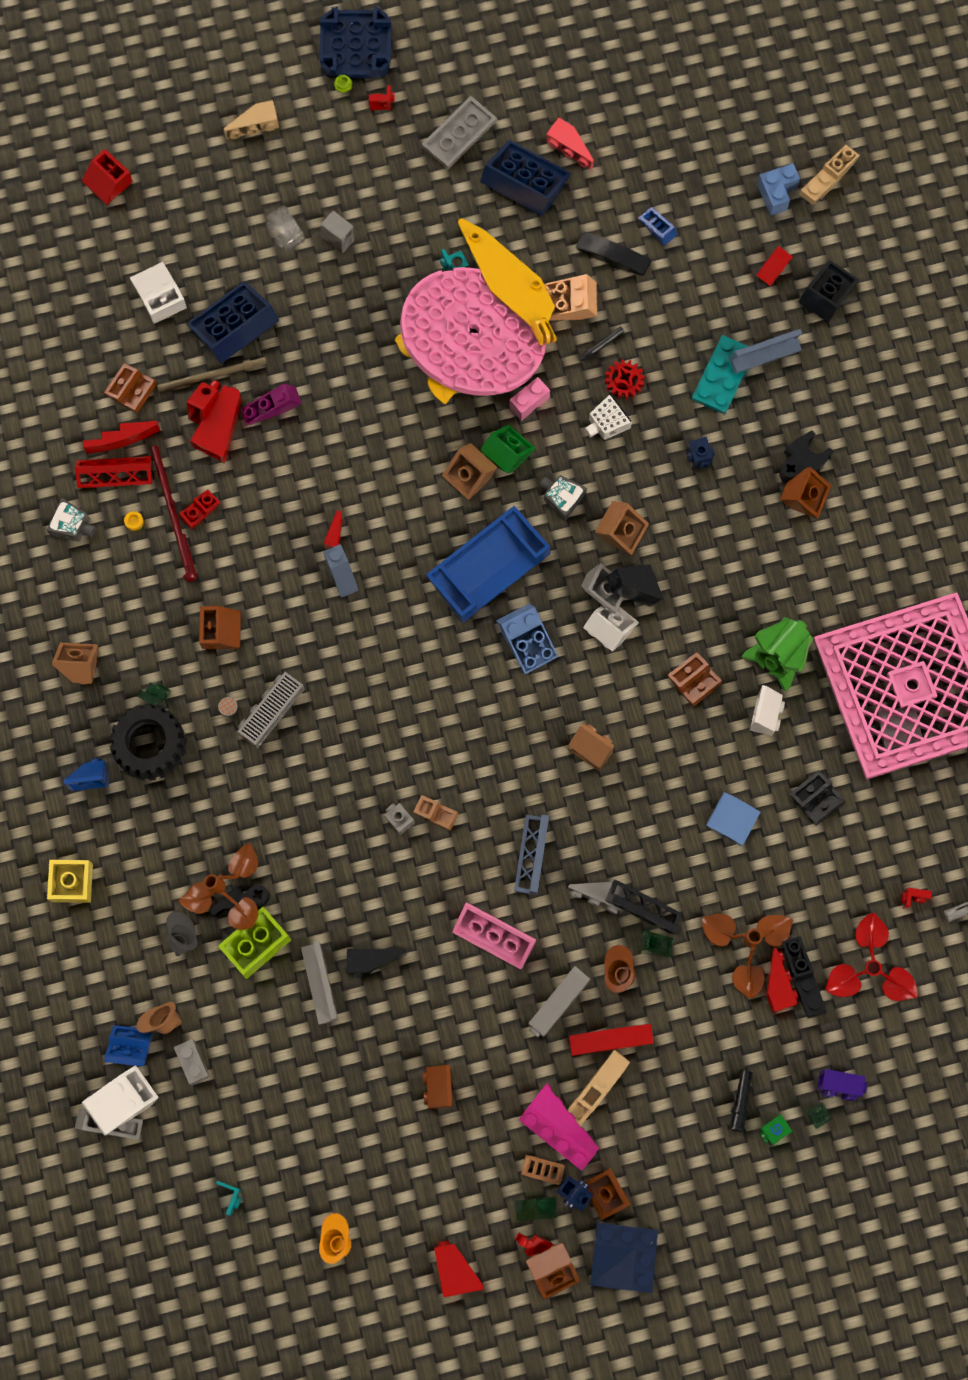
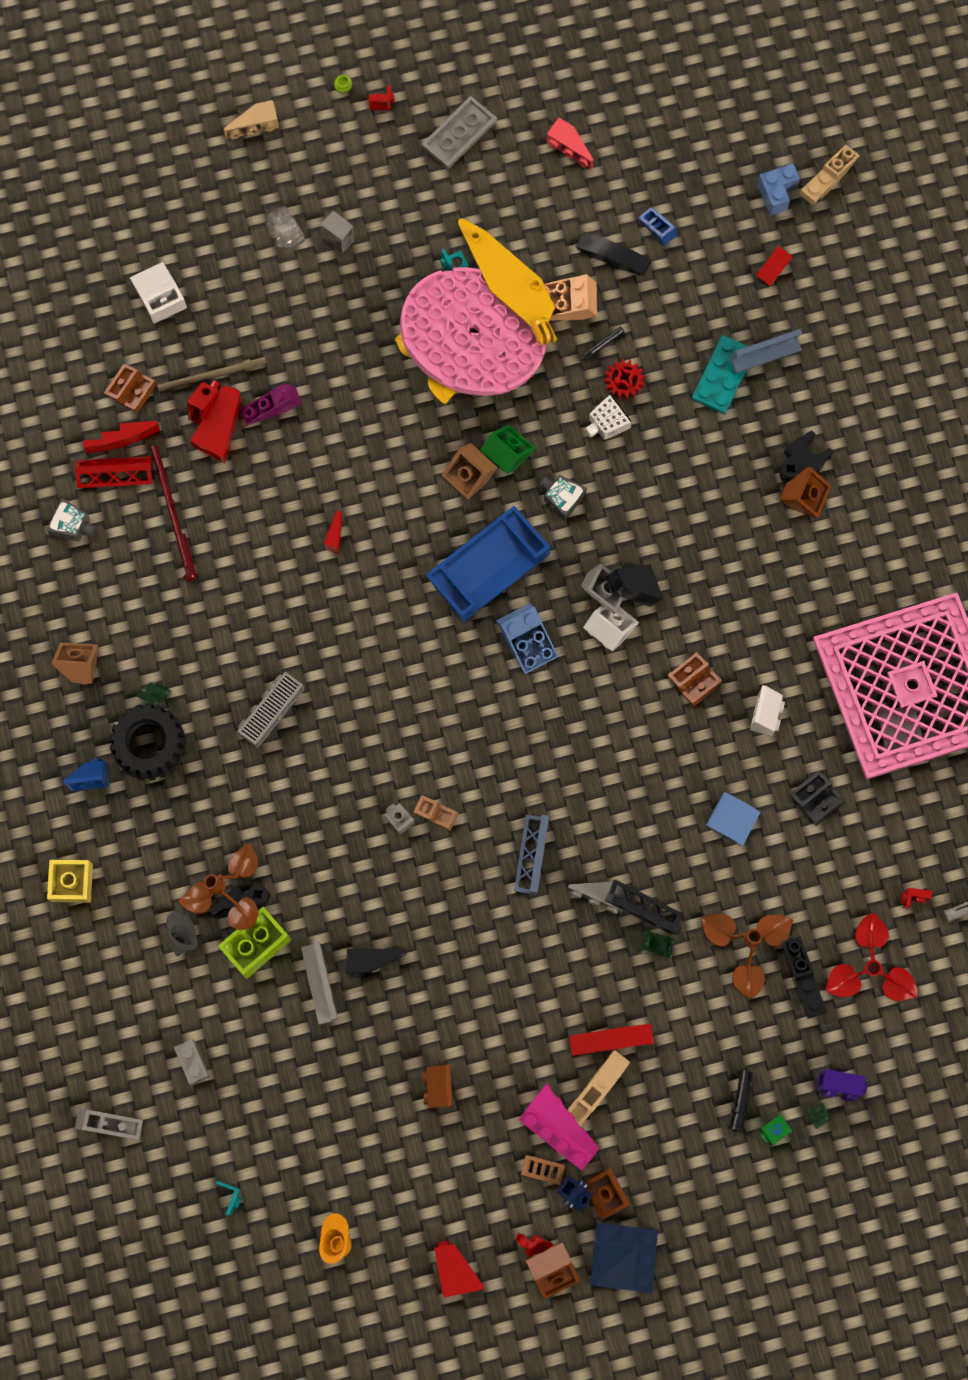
red slope [82,149,133,205] -> none
white slope [82,1066,159,1135] -> none
blue slope [104,1025,153,1067] -> none
yellow tile [124,511,144,531] -> none
medium nougat piece [137,1002,182,1034] -> none
red slope [179,489,220,530] -> none
dark blue slope [186,281,279,364] -> none
dark orange slope [199,606,241,649] -> none
tile [218,697,238,717] -> none
dark blue plate [319,6,392,78] -> none
sand blue slope [323,544,359,598] -> none
bright pink slope [452,902,536,969] -> none
dark blue slope [480,139,571,216] -> none
bright pink brick [509,377,550,421] -> none
clear green slope [515,1197,557,1221] -> none
light grey slope [528,966,590,1038] -> none
medium nougat slope [568,723,614,772] -> none
medium nougat slope [595,501,649,555] -> none
dark orange piece [605,945,636,993] -> none
dark blue brick [686,437,715,469] -> none
bright green brick [741,617,814,691] -> none
red slope [766,947,799,1013] -> none
black slope [798,260,859,323] -> none

